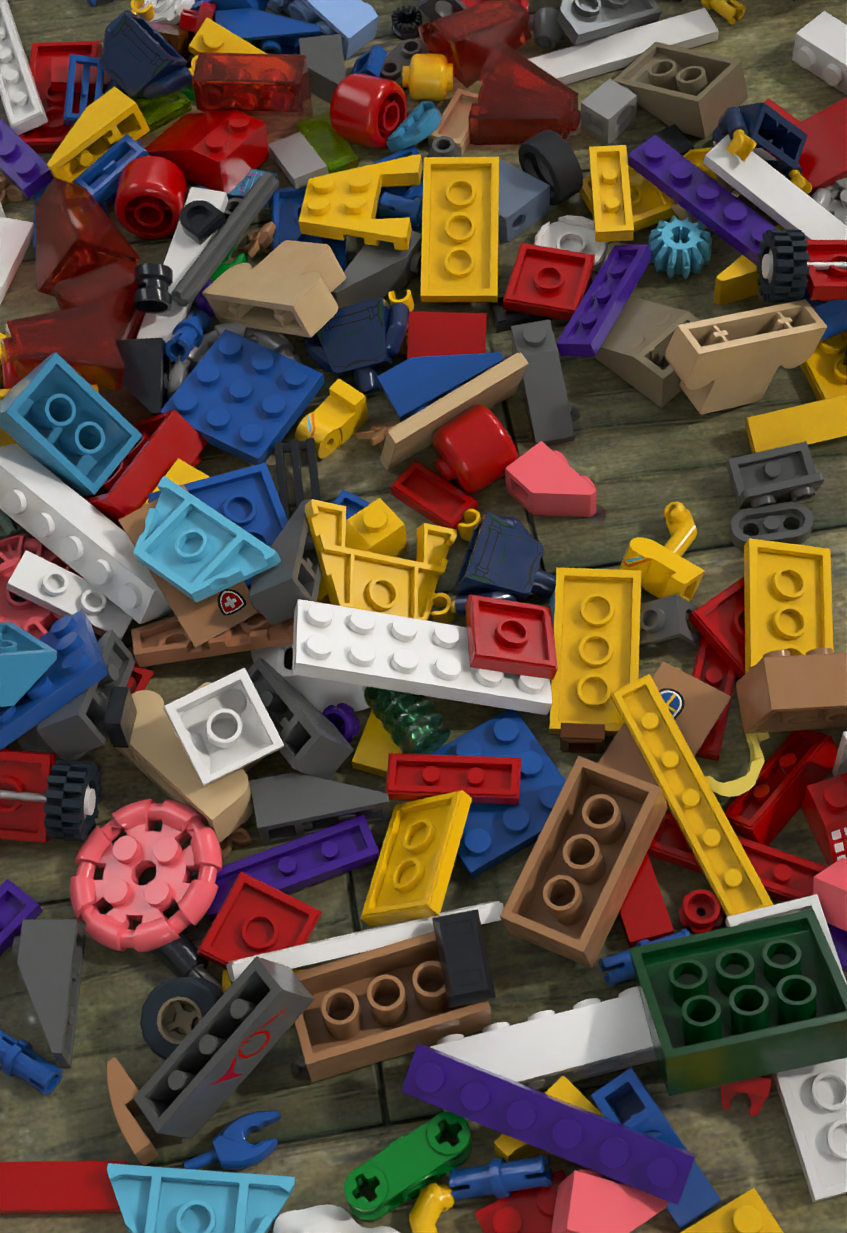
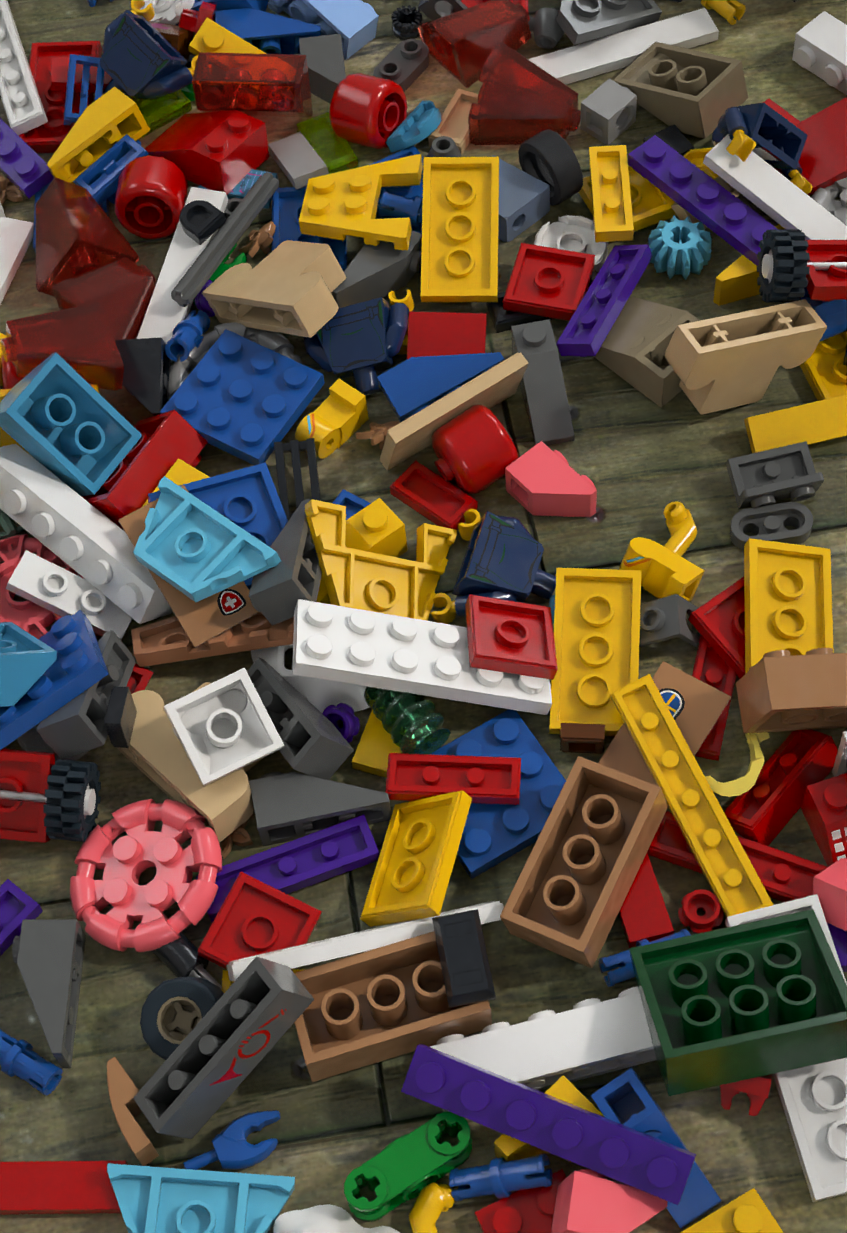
black wheel [133,263,173,314] -> none
blue tile [350,45,387,77] -> none
yellow head [402,54,453,101] -> none

